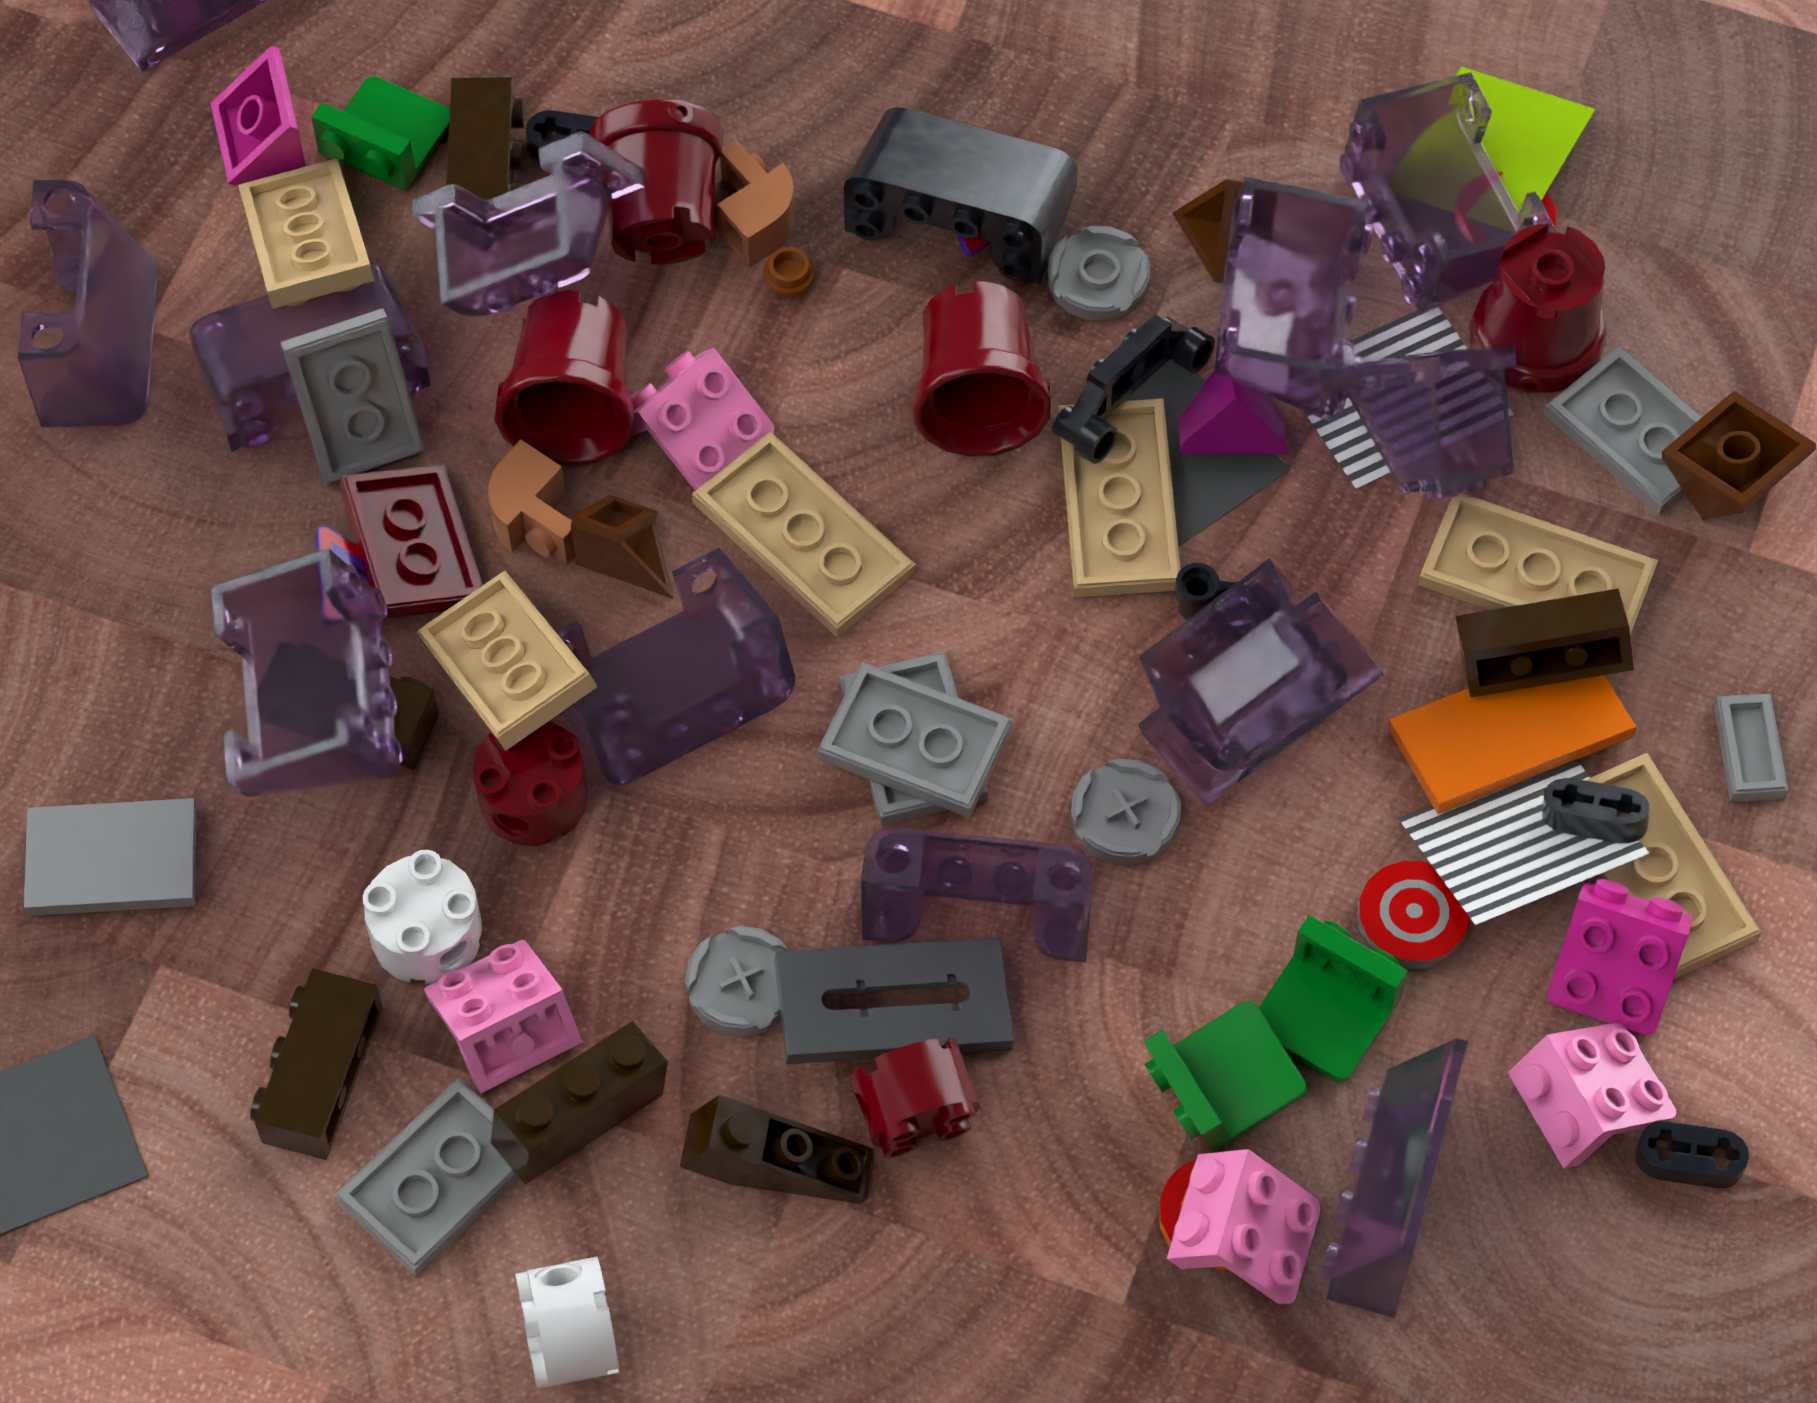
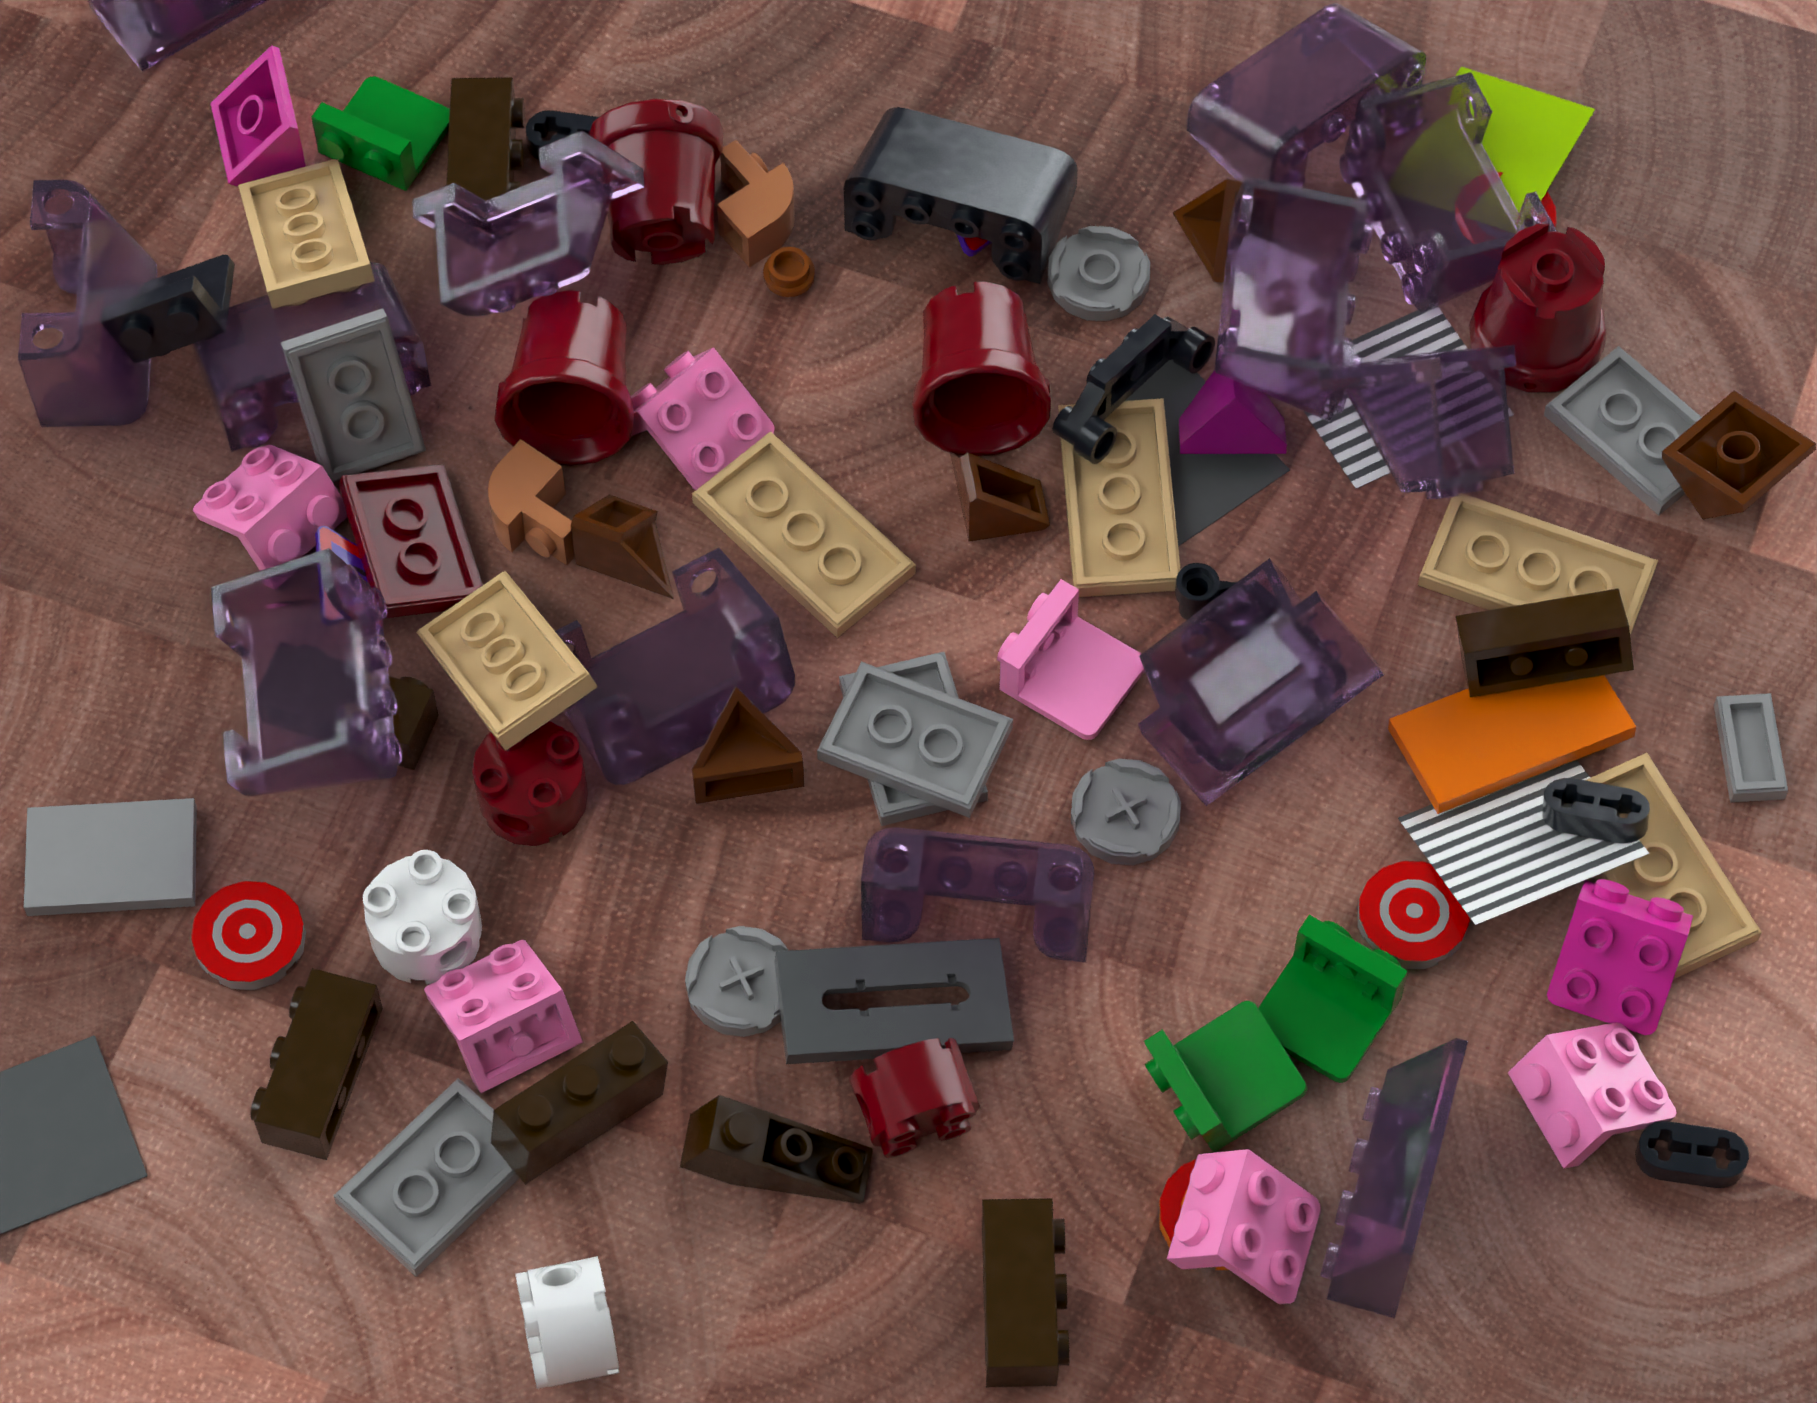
none -> black bracket [100,255,235,364]
none -> red tile [191,881,306,990]
none -> bright pink bracket [193,445,348,581]
none -> reddish brown slope [692,686,805,804]
none -> reddish brown slope [950,452,1050,542]
none -> dark brown brick [982,1198,1069,1387]
none -> bright pink bracket [997,579,1146,740]
none -> clear purple windscreen [1187,3,1426,201]

